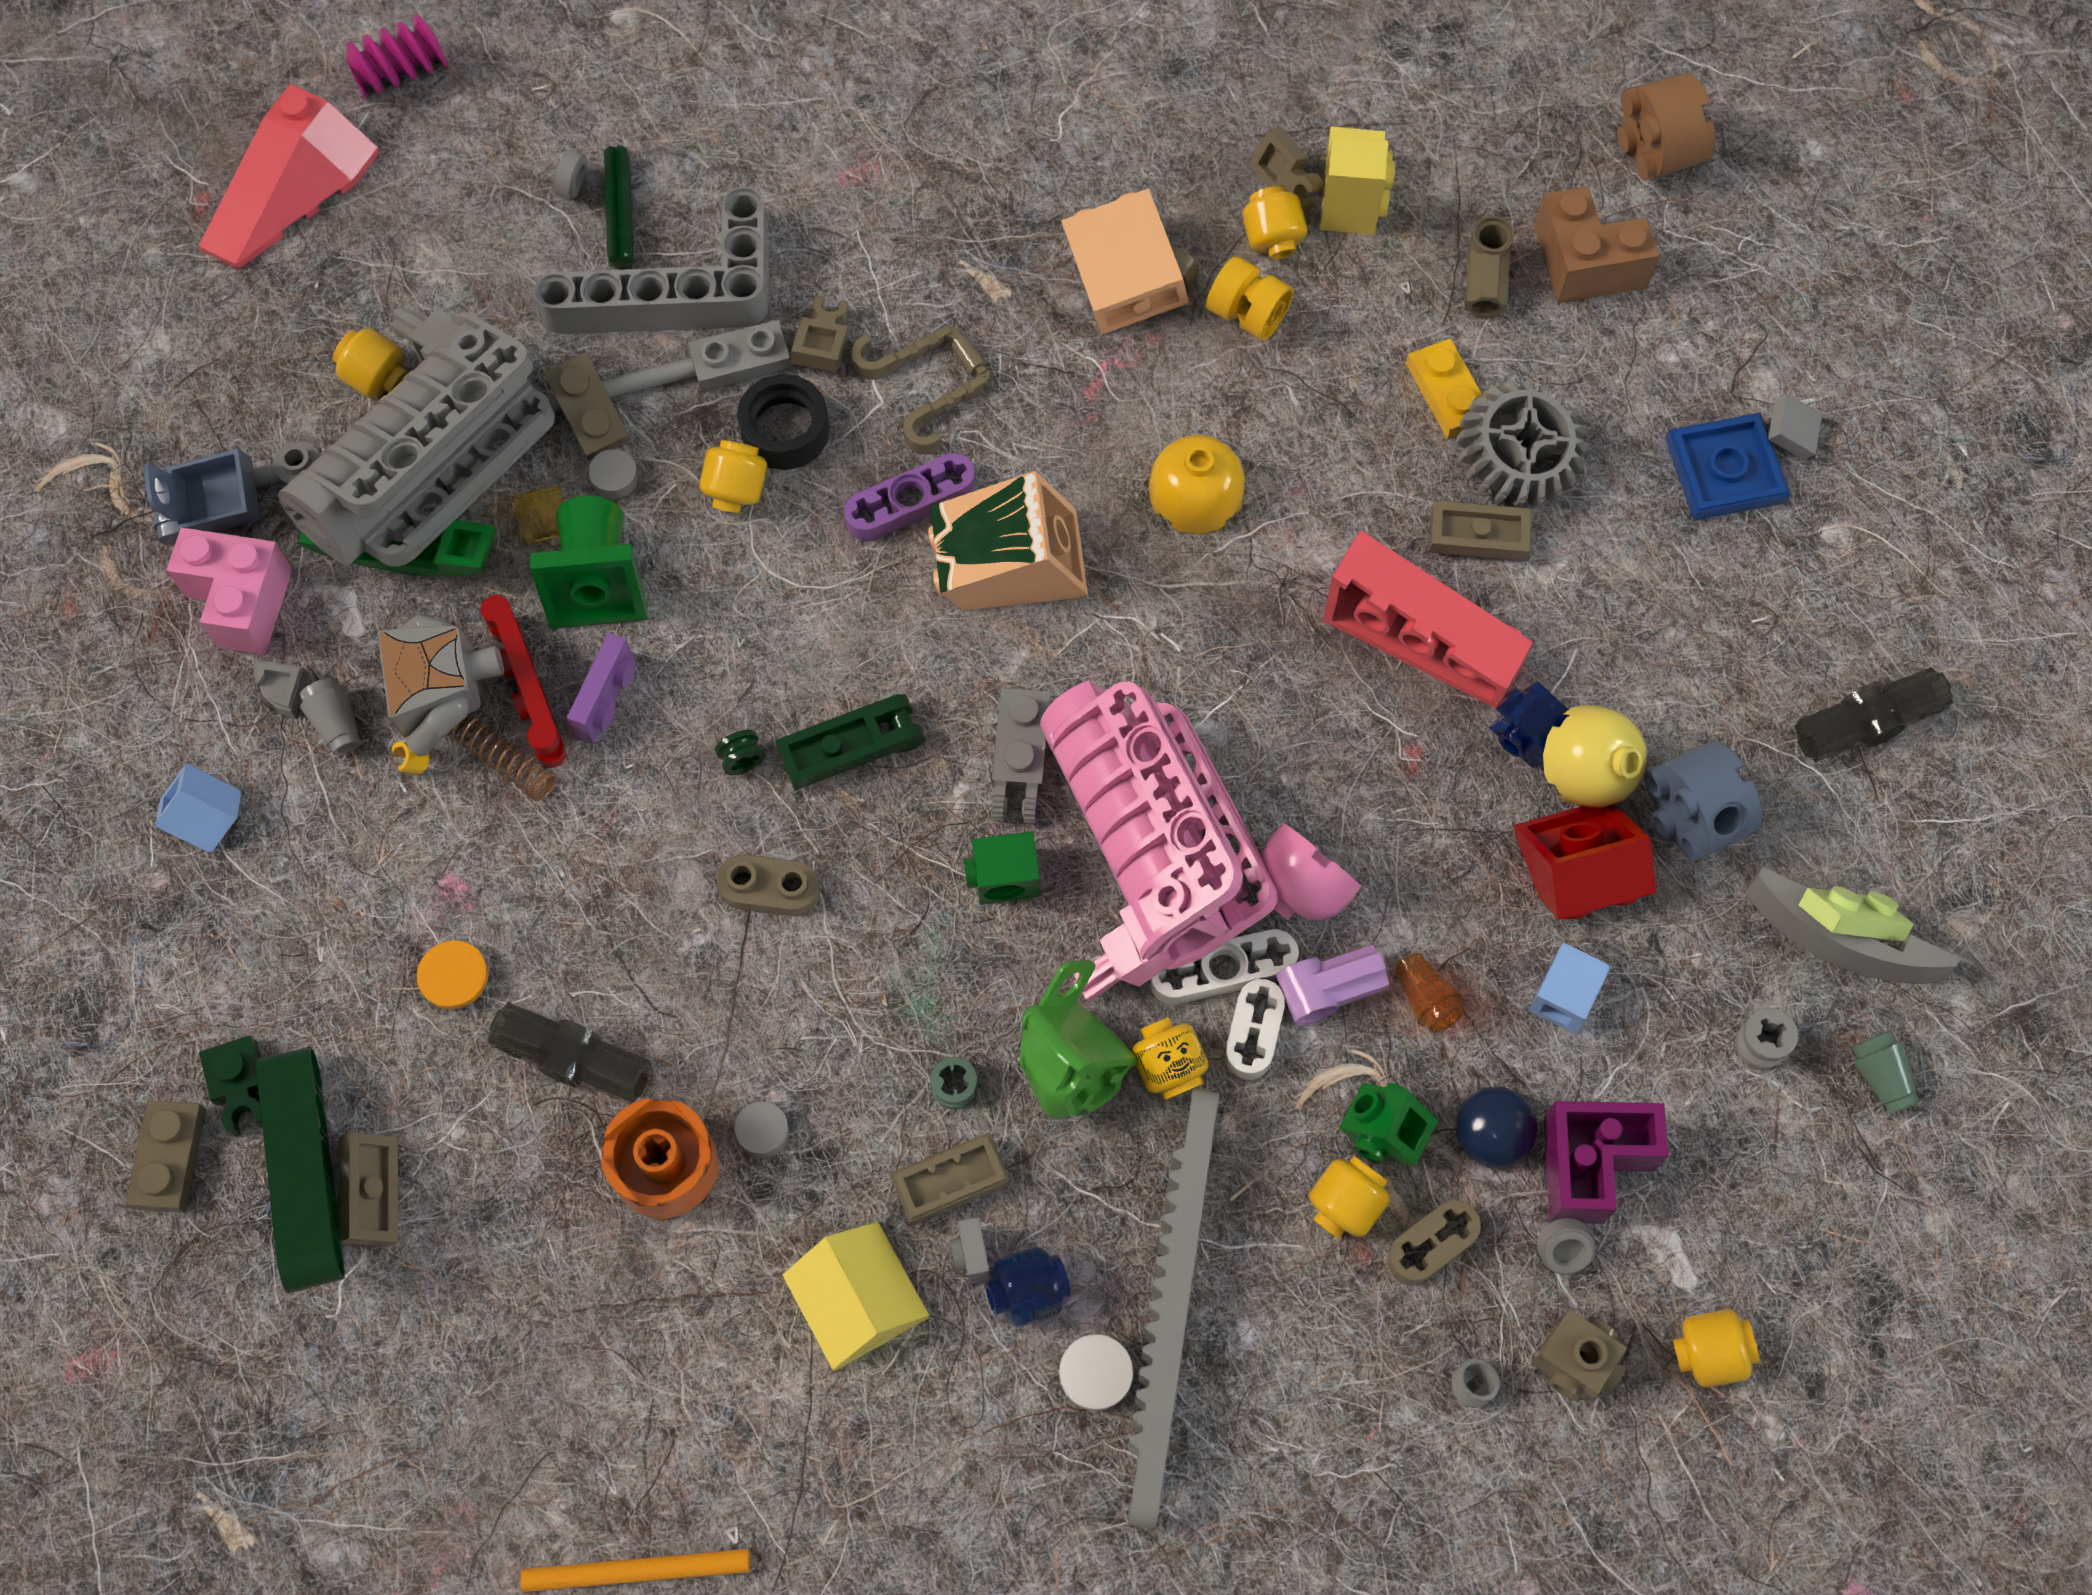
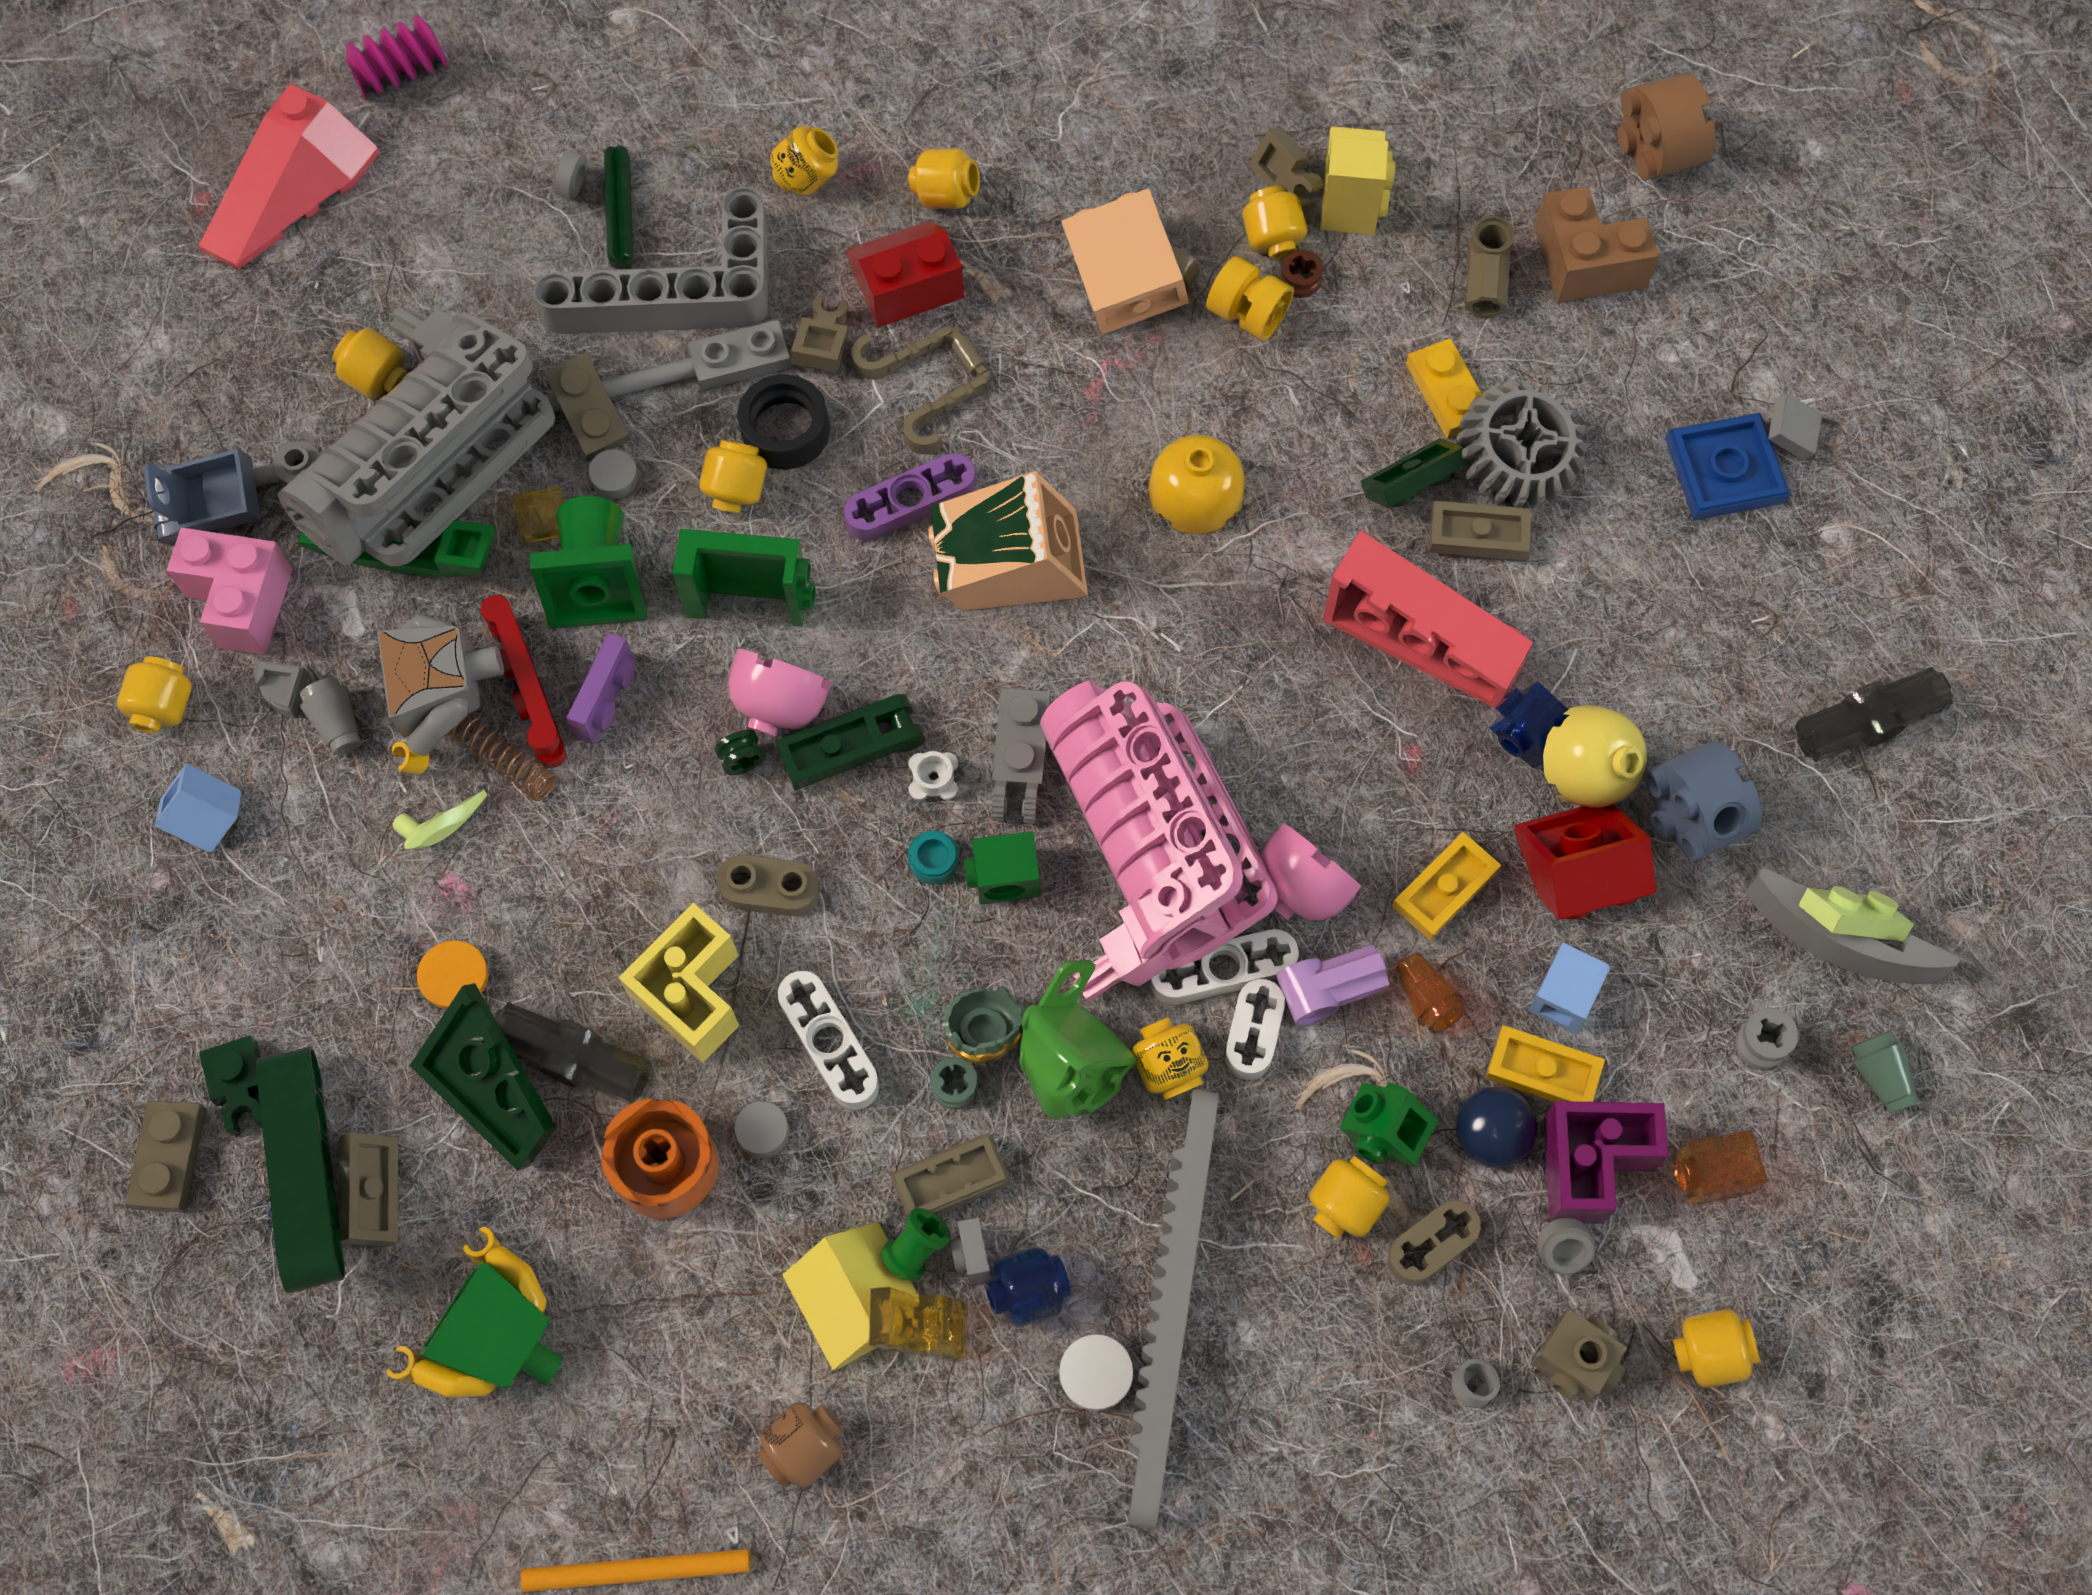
none -> yellow head [117,656,192,734]
none -> green torso [386,1227,563,1398]
none -> yellowish green bar [393,790,488,849]
none -> dark green wing [410,983,557,1171]
none -> light yellow brick [618,903,739,1064]
none -> green panel [672,529,816,626]
none -> bright pink cylinder [727,649,832,737]
none -> medium nougat head [758,1402,843,1487]
none -> yellow head [770,125,839,196]
none -> white beam [778,971,879,1110]
none -> red slope [845,221,964,328]
none -> clear yellow slope [869,1287,965,1359]
none -> green bush [880,1208,951,1282]
none -> yellow head [908,148,980,209]
none -> white plate [908,751,959,801]
none -> teal tile [908,831,959,885]
none -> sand green hair [943,986,1025,1064]
none -> copper bush [1280,249,1324,298]
none -> dark green plate [1360,438,1470,508]
none -> yellow plate [1392,832,1502,941]
none -> yellow plate [1485,1025,1605,1102]
none -> clear orange brick [1674,1129,1768,1206]

